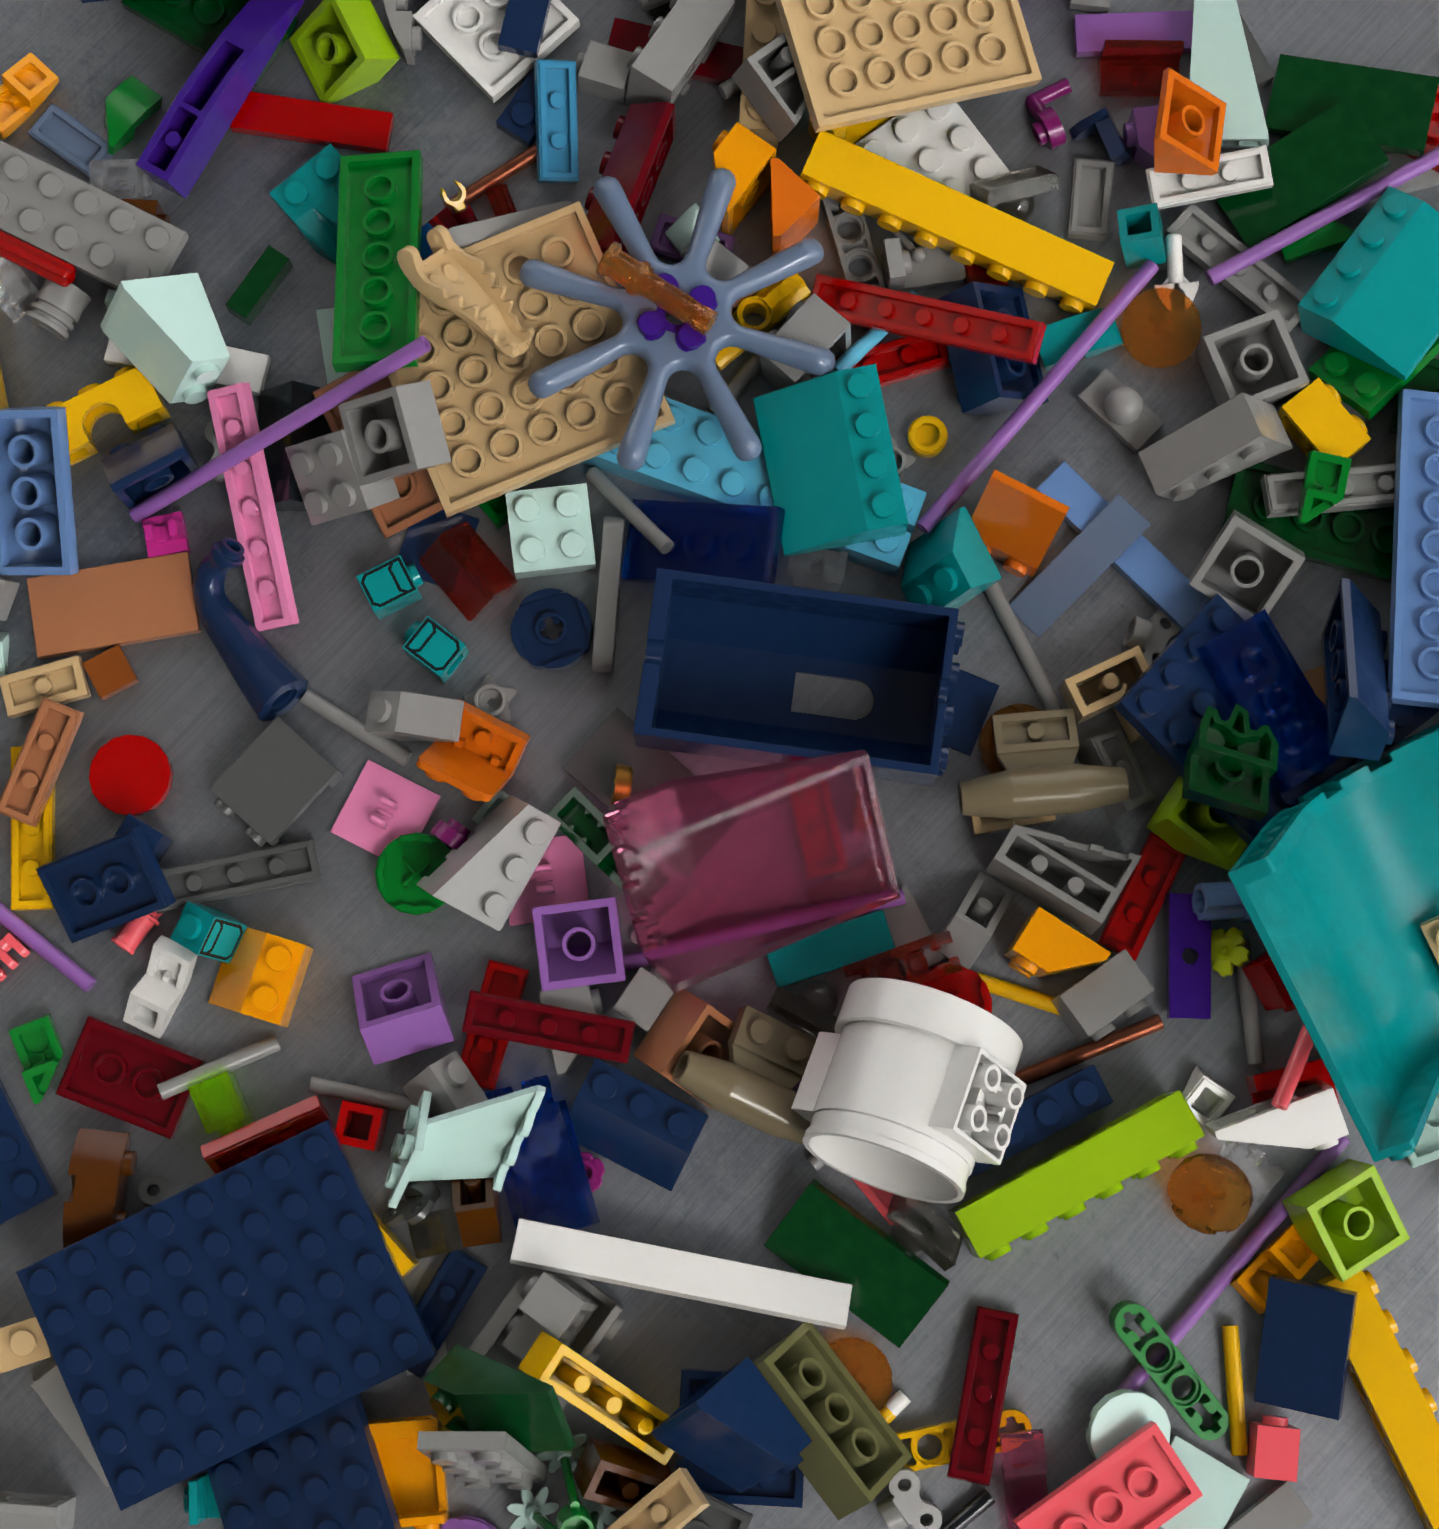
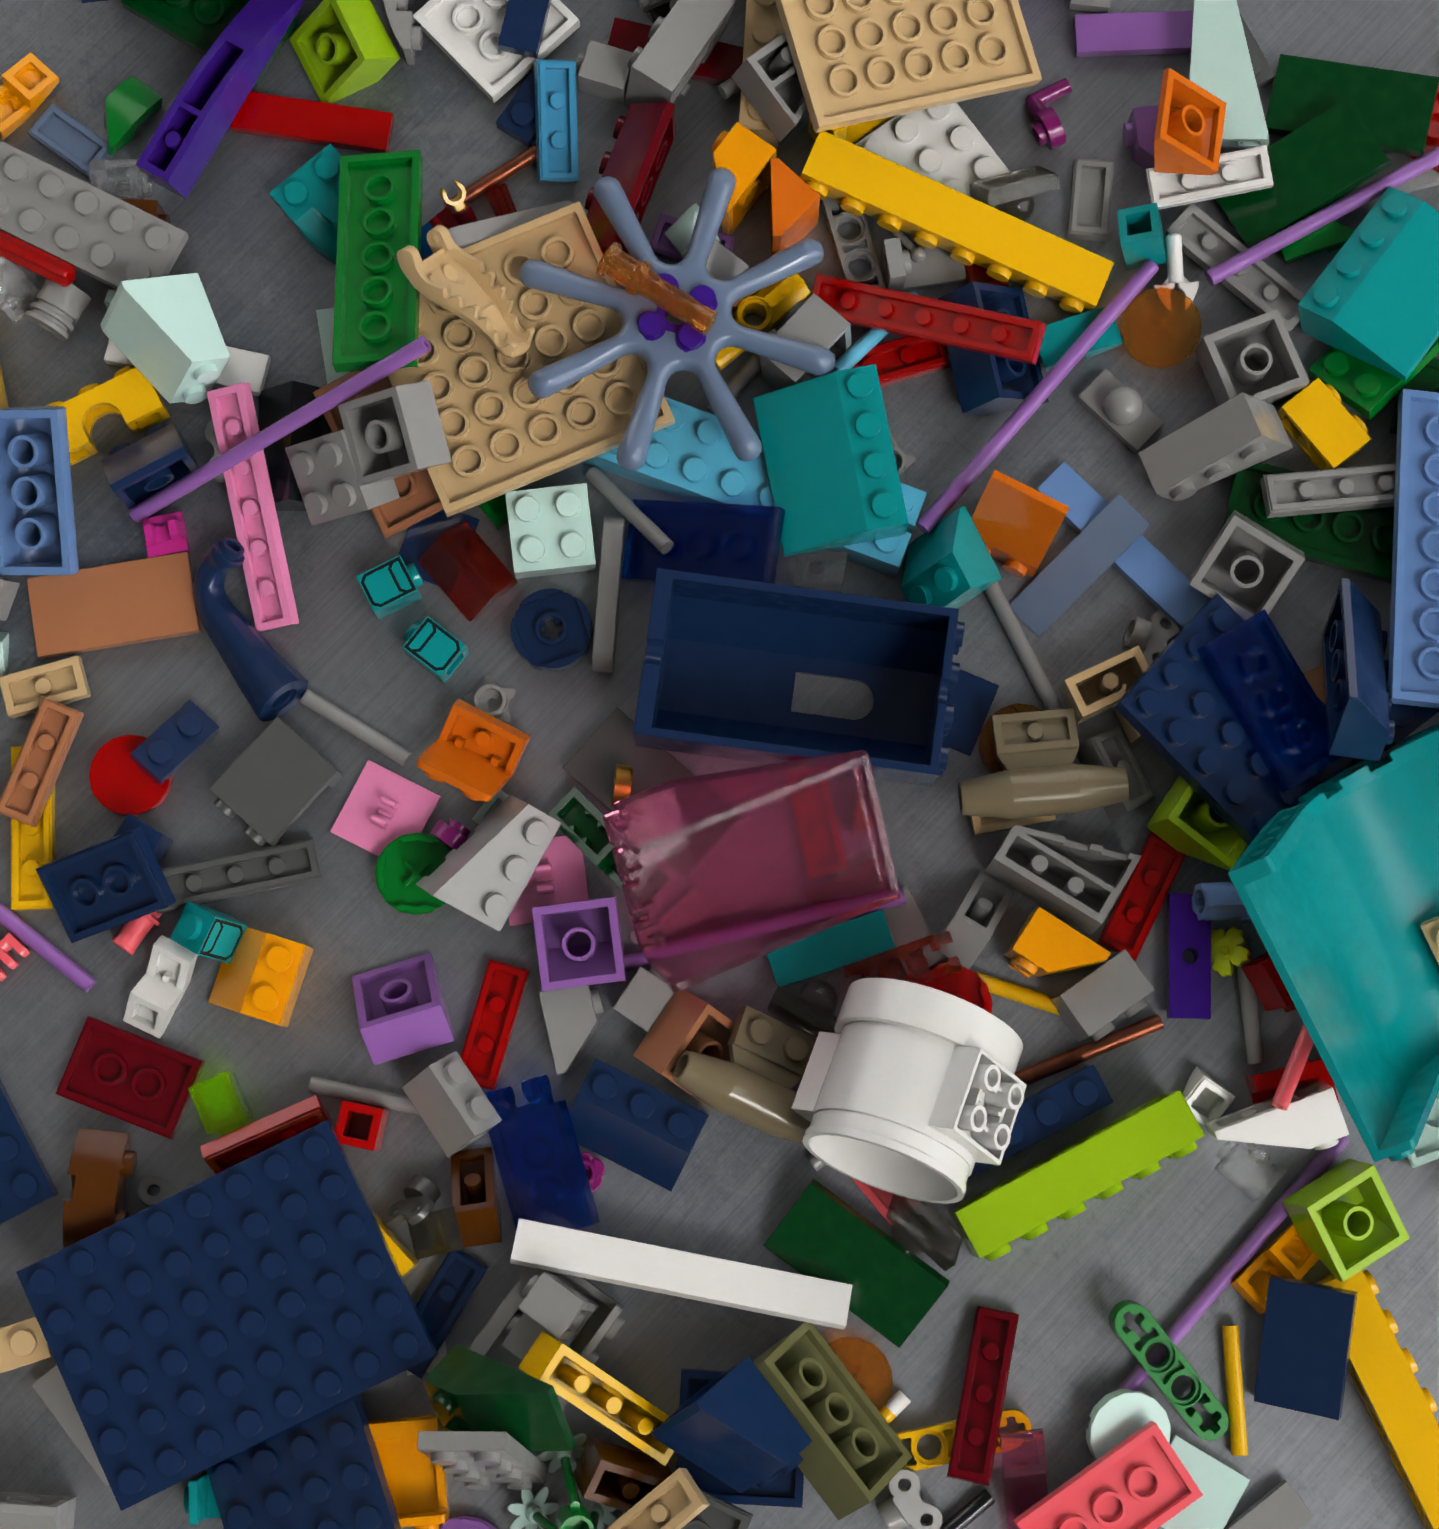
green slope [8,1013,65,1105] -> none
dark orange tile [82,644,140,701] -> none
light grey bar [157,1035,281,1100] -> none
dark green piece [225,245,293,326] -> none
light grey slope [364,691,464,742] -> none
light aqua piece [384,1085,546,1209] -> none
dark red tile [462,990,636,1064] -> none
yellow tile [907,415,948,458] -> none
dark blue tile [1069,107,1132,167] -> none
clear red panel [1098,40,1184,97] -> none
clear orange tile [1167,1153,1253,1235] -> none
dark green plate [1182,703,1279,822] -> none
coral brick [1246,1414,1301,1482] -> none
green slope [1297,450,1352,525] -> none
none -> dark blue plate [130,700,219,786]

